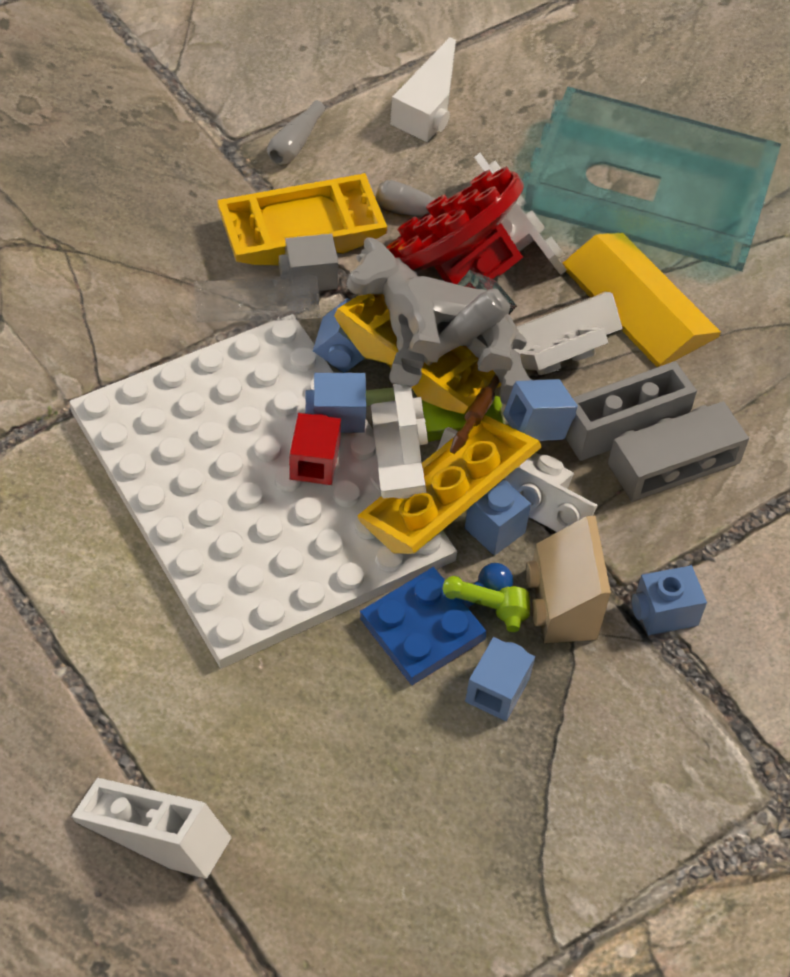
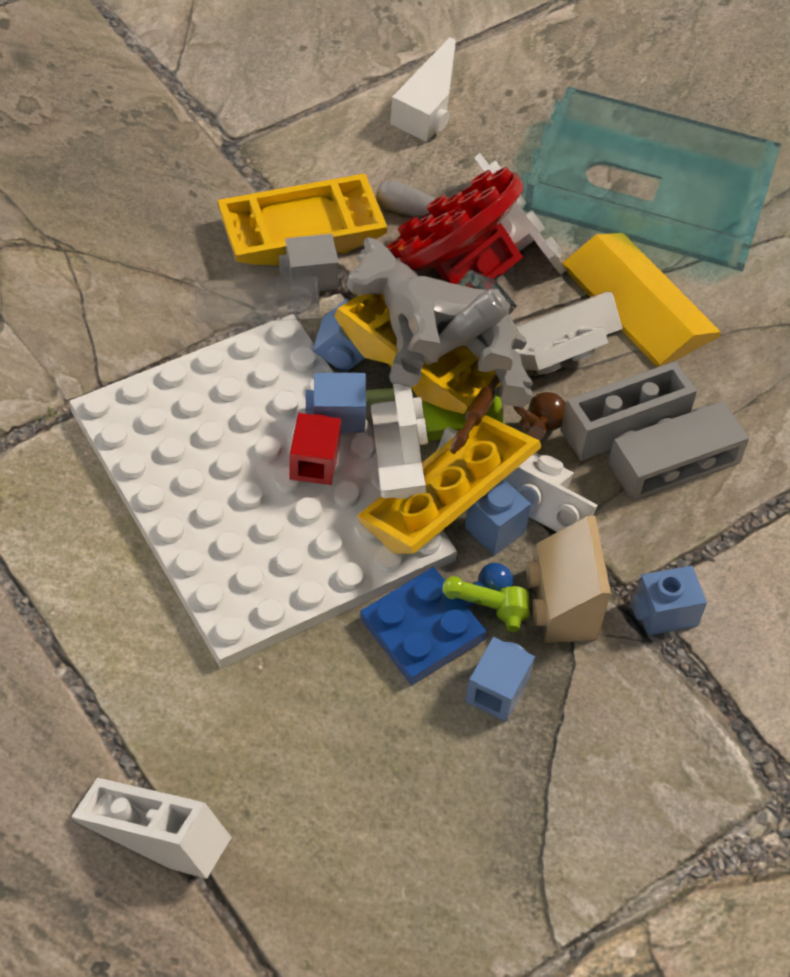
light grey piece [267,100,325,165] -> none
medium blue brick [503,379,578,441] -> none

